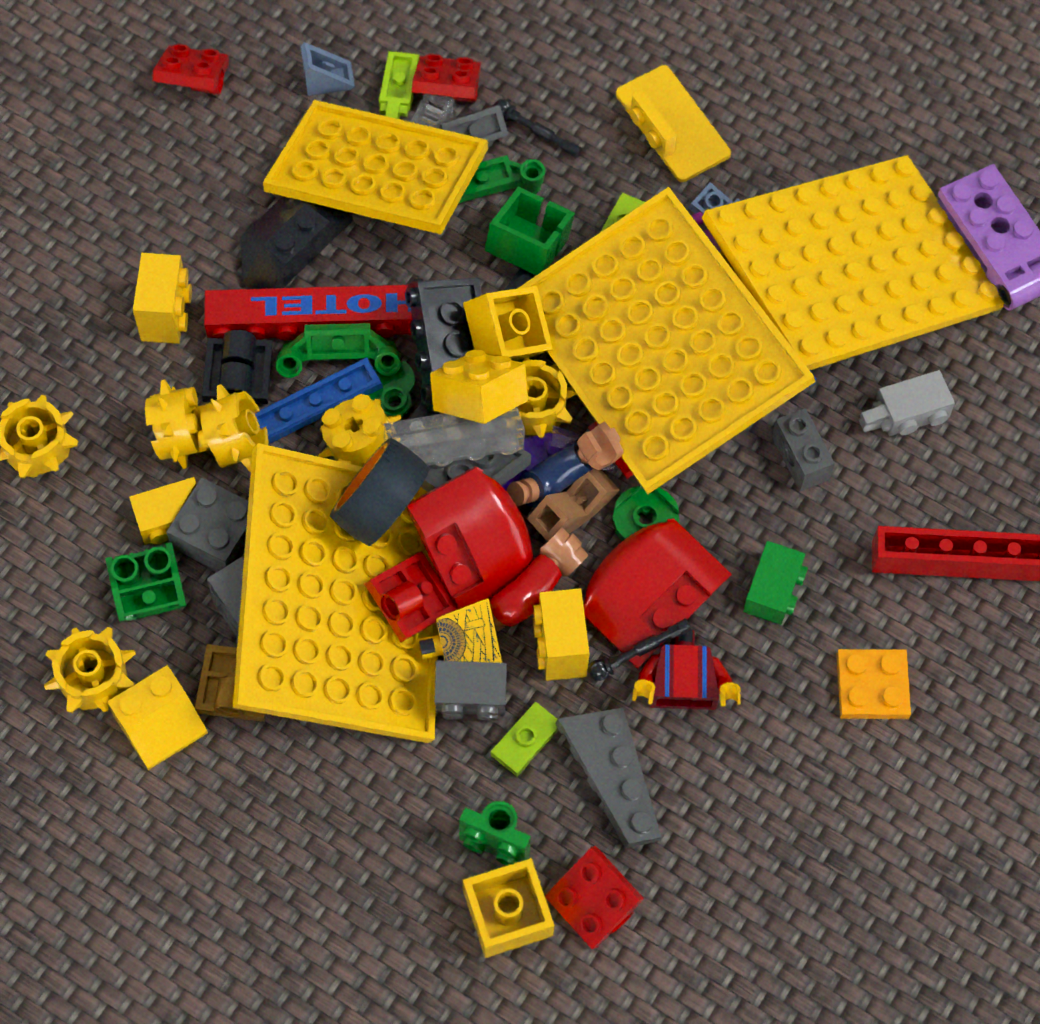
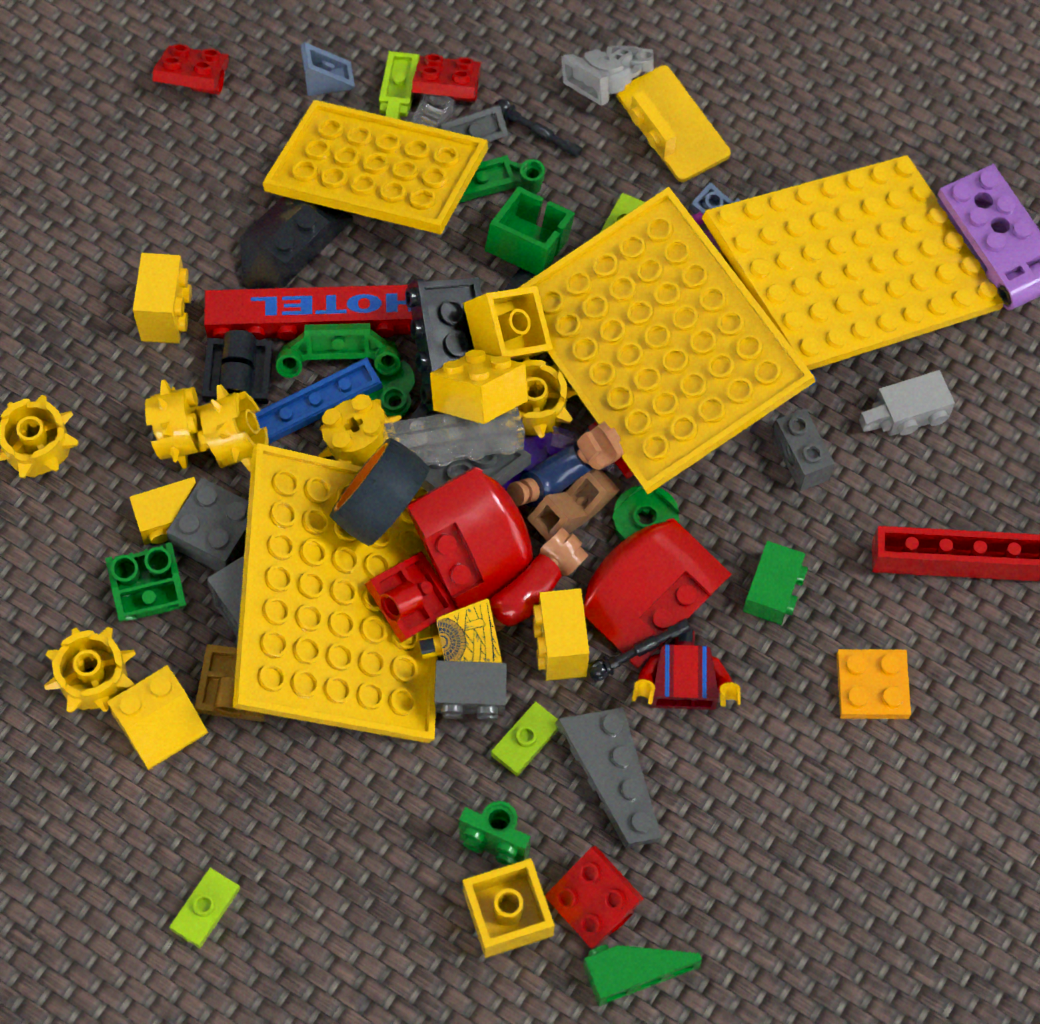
none -> lime plate [169,868,241,948]
none -> light grey piece [561,46,654,106]
none -> green slope [583,945,702,1007]

